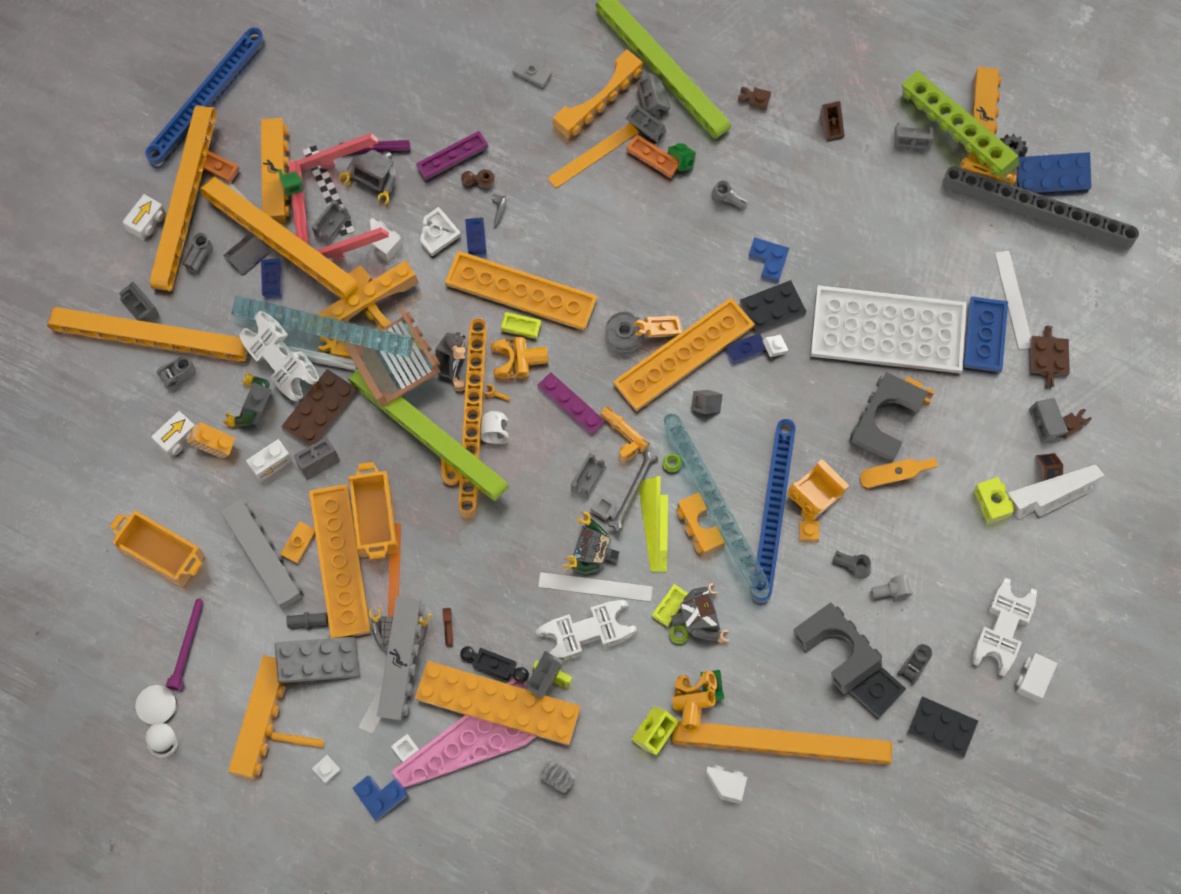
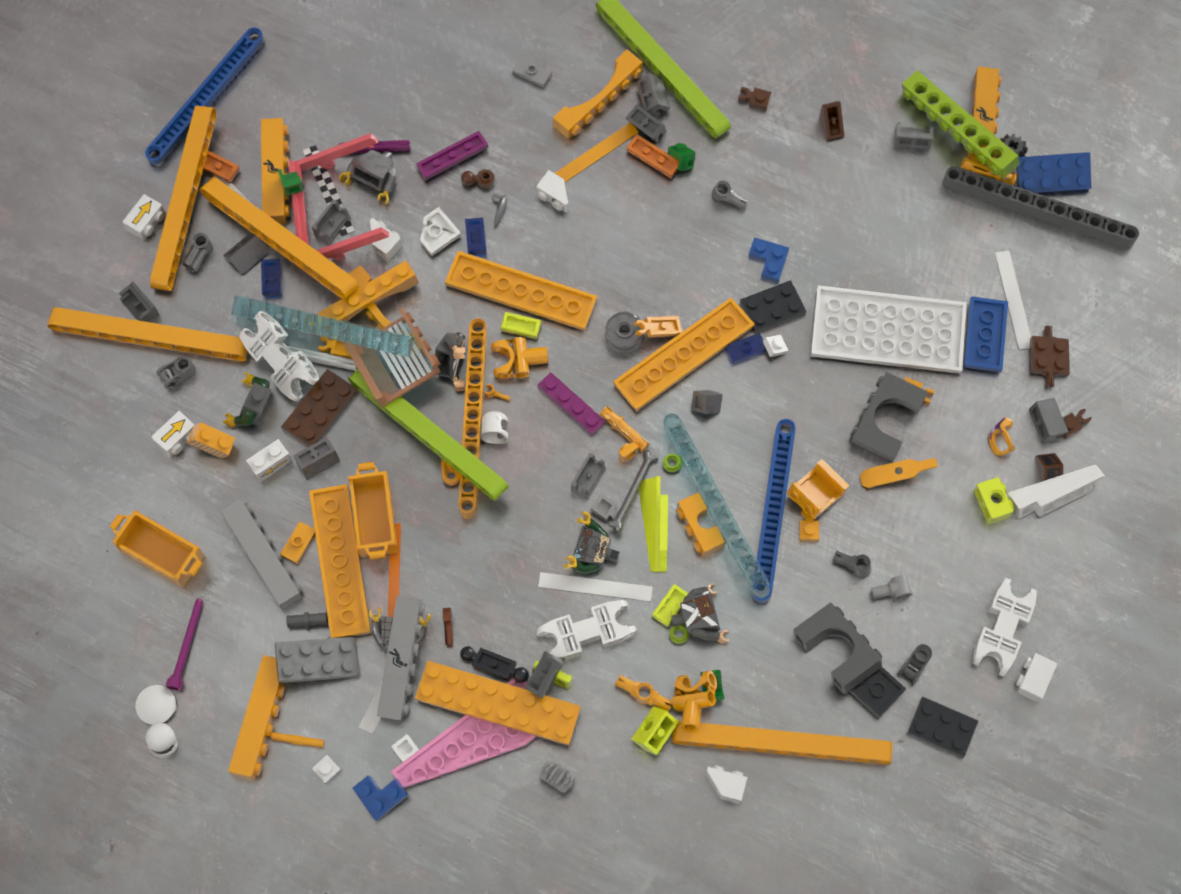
none -> white slope [536,170,569,213]
none -> light orange pin [615,674,673,713]
none -> light orange piece [989,417,1016,456]

